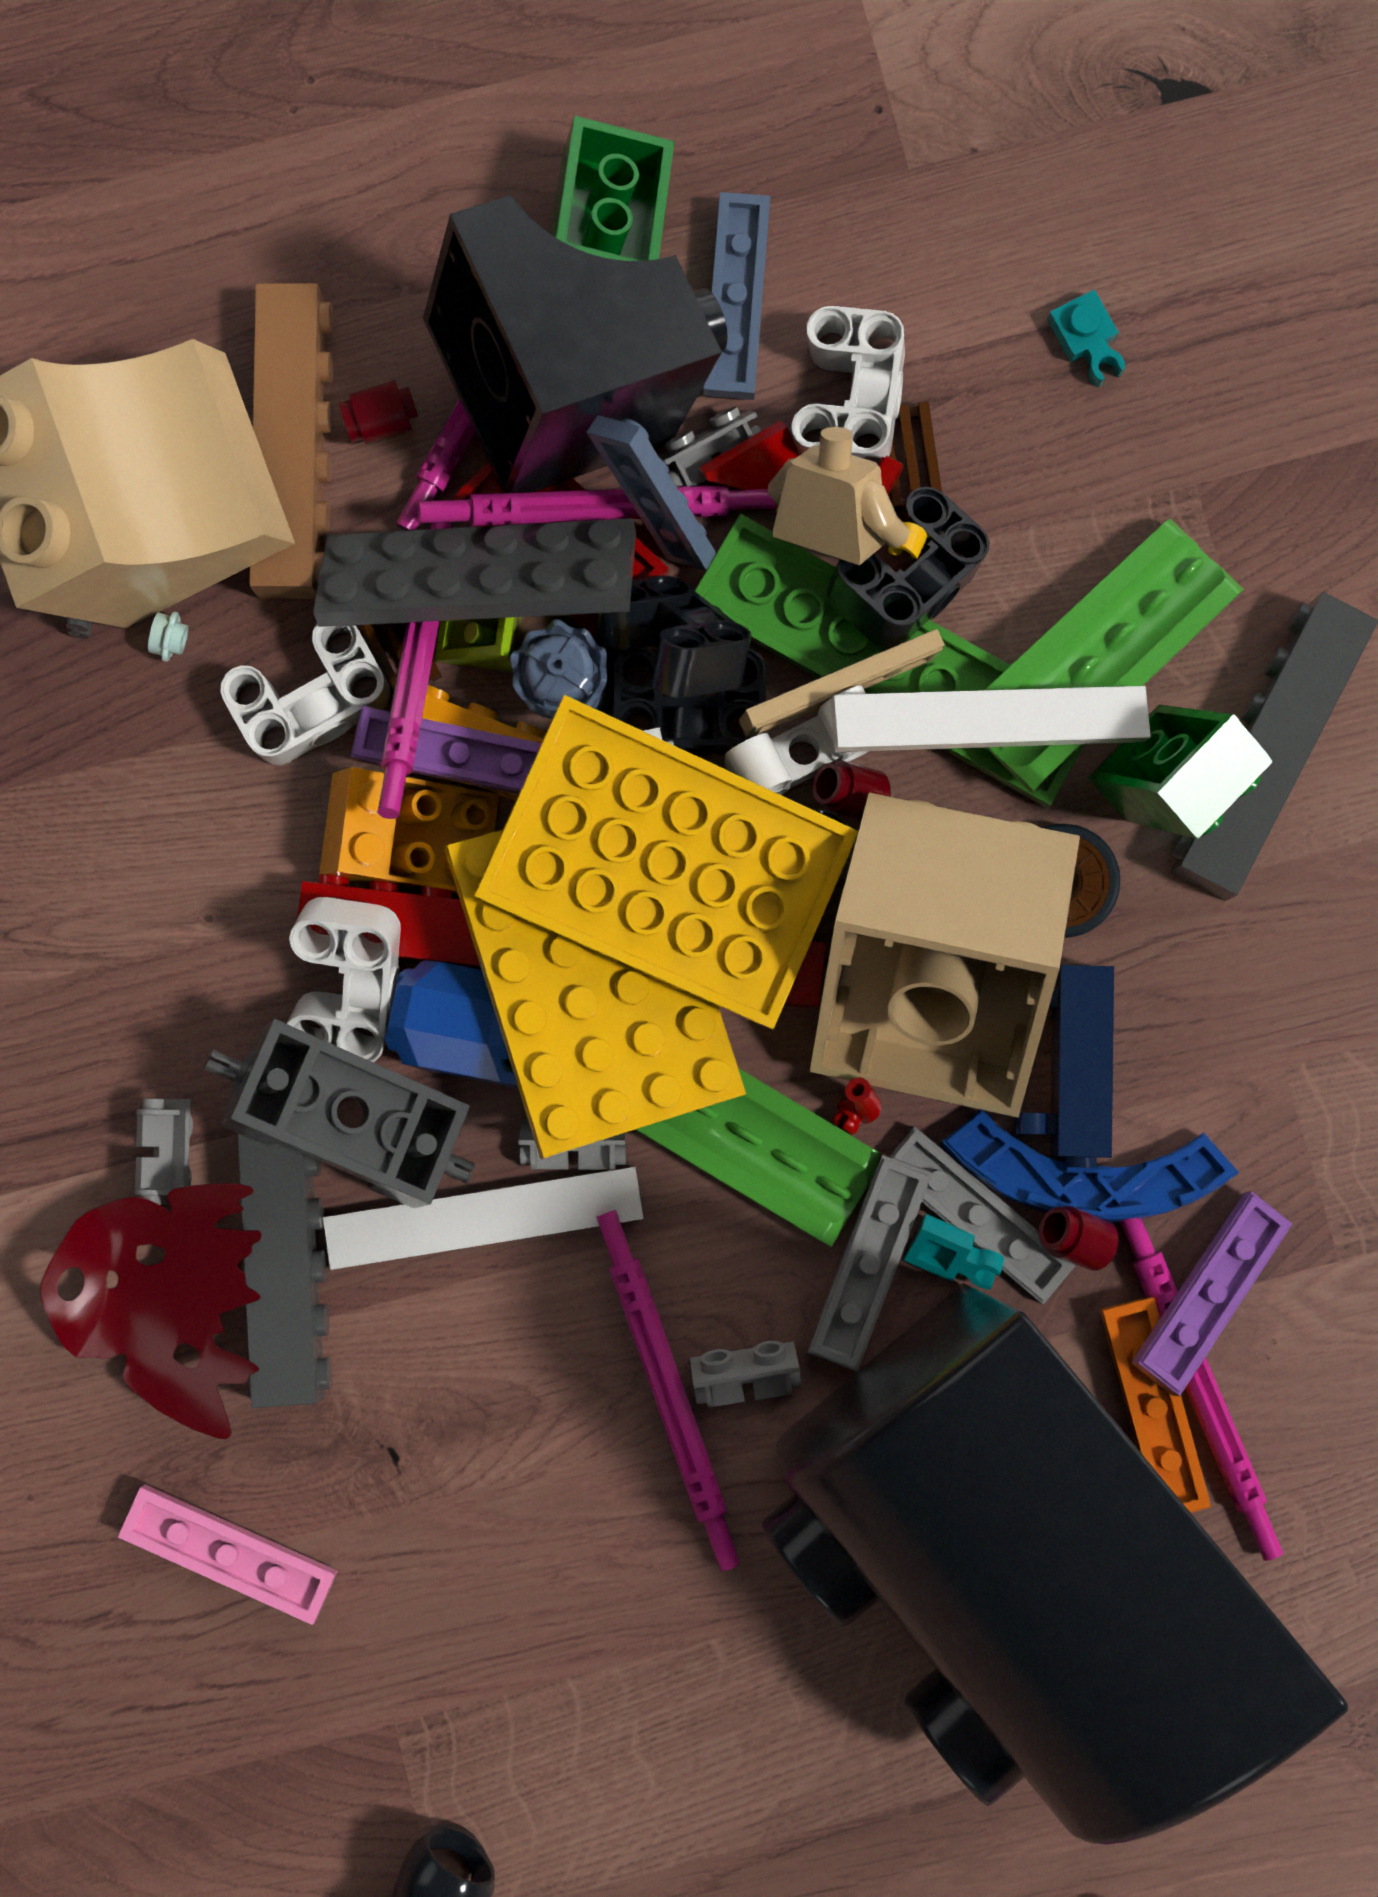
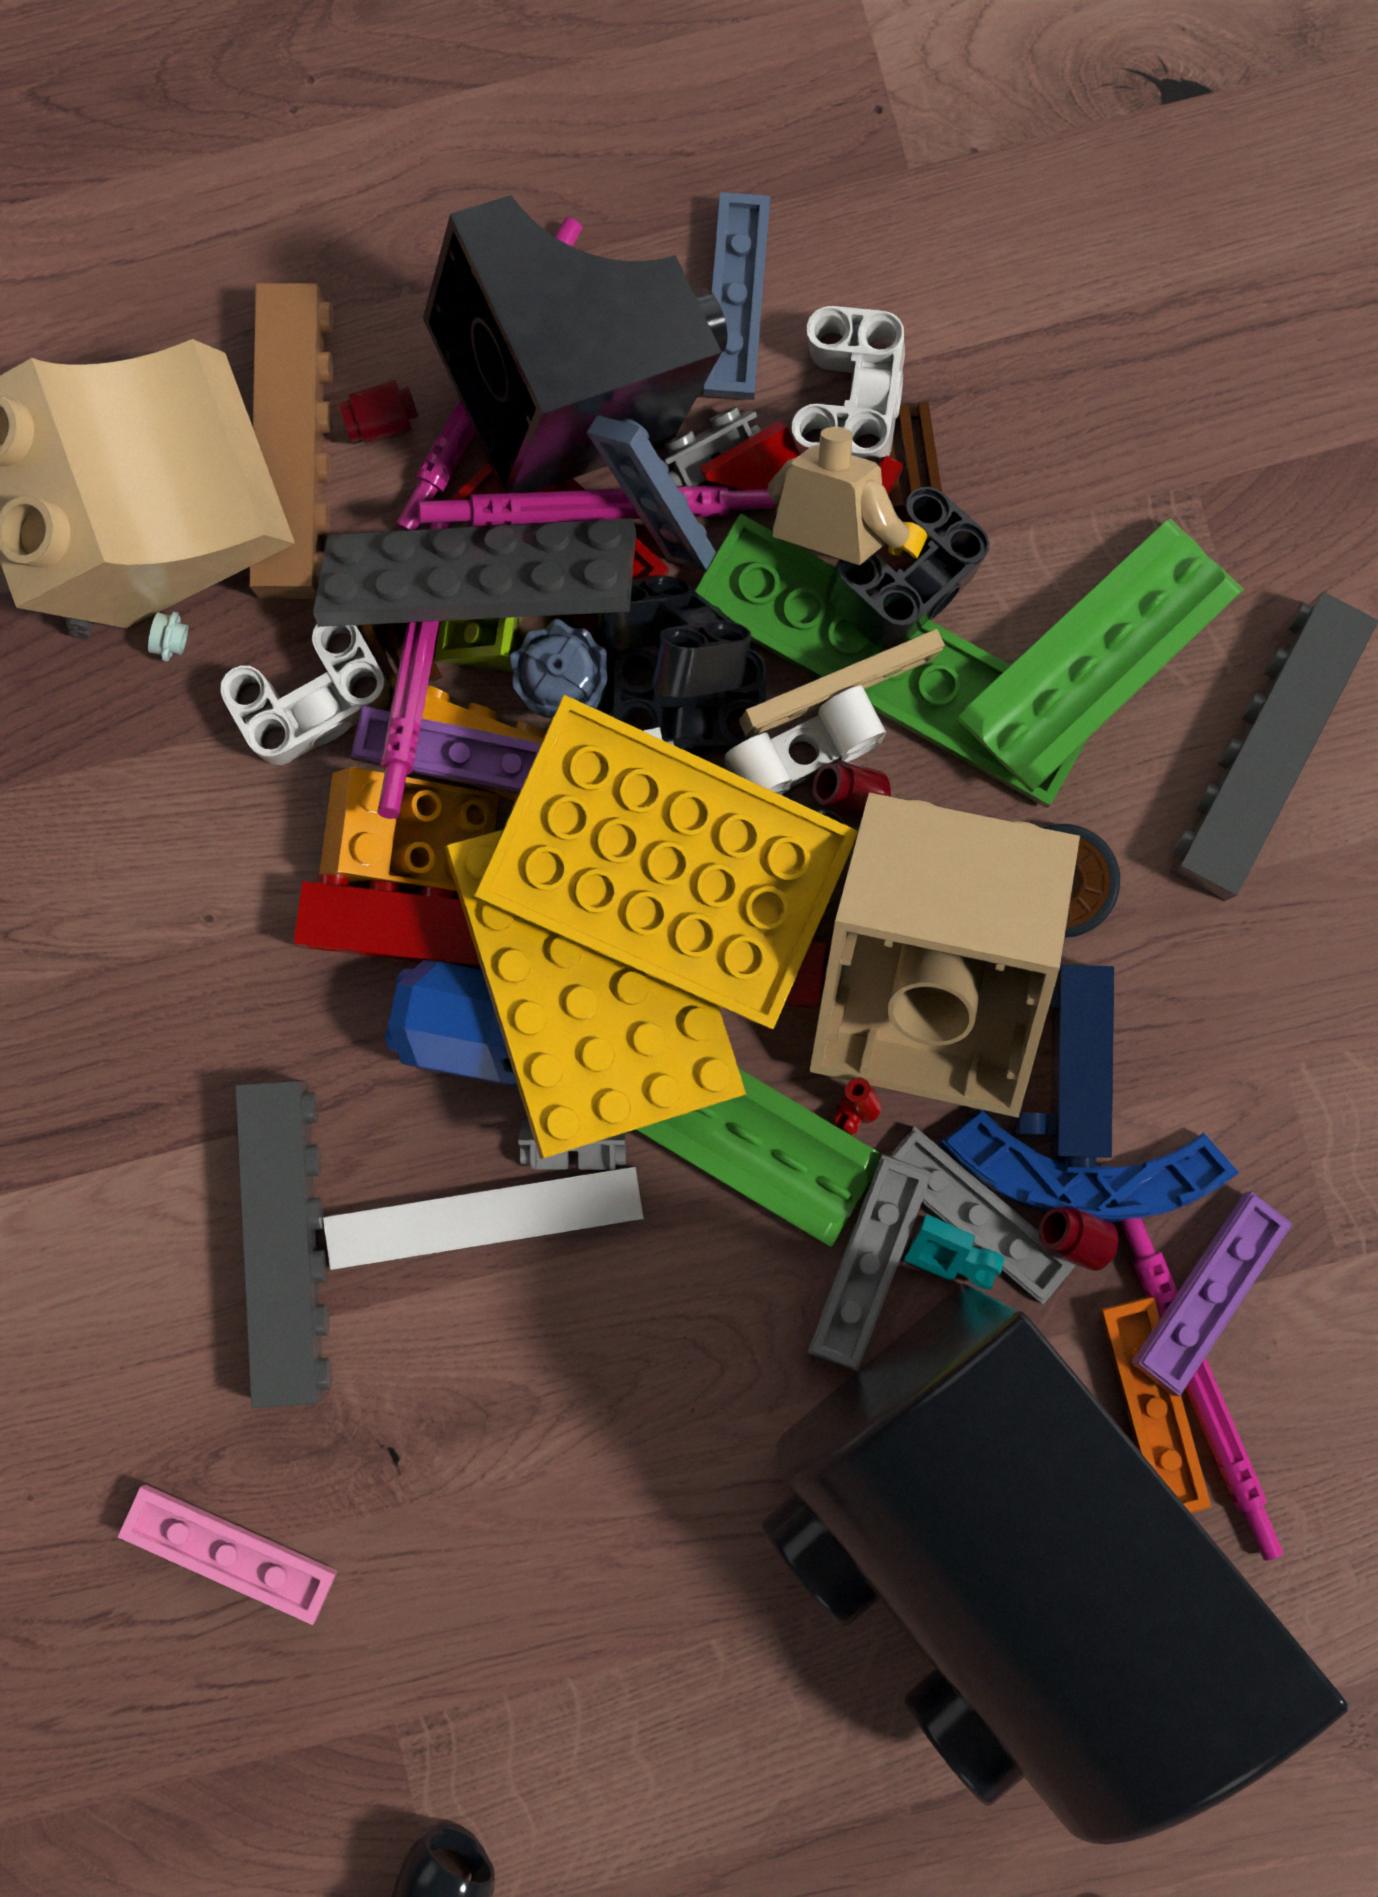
dark red piece [40,1183,262,1440] -> none
light grey hinge [134,1099,193,1205] -> none
dark grey brick [203,1018,475,1208] -> none
white beam [287,897,401,1062] -> none
green brick [550,115,675,261] -> none
dark pink axle [596,1210,740,1571] -> none
light grey hinge [690,1341,802,1408] -> none
white tile [830,686,1151,752] -> none
teal plate [1047,289,1125,388] -> none
green brick [1088,704,1273,839] -> none

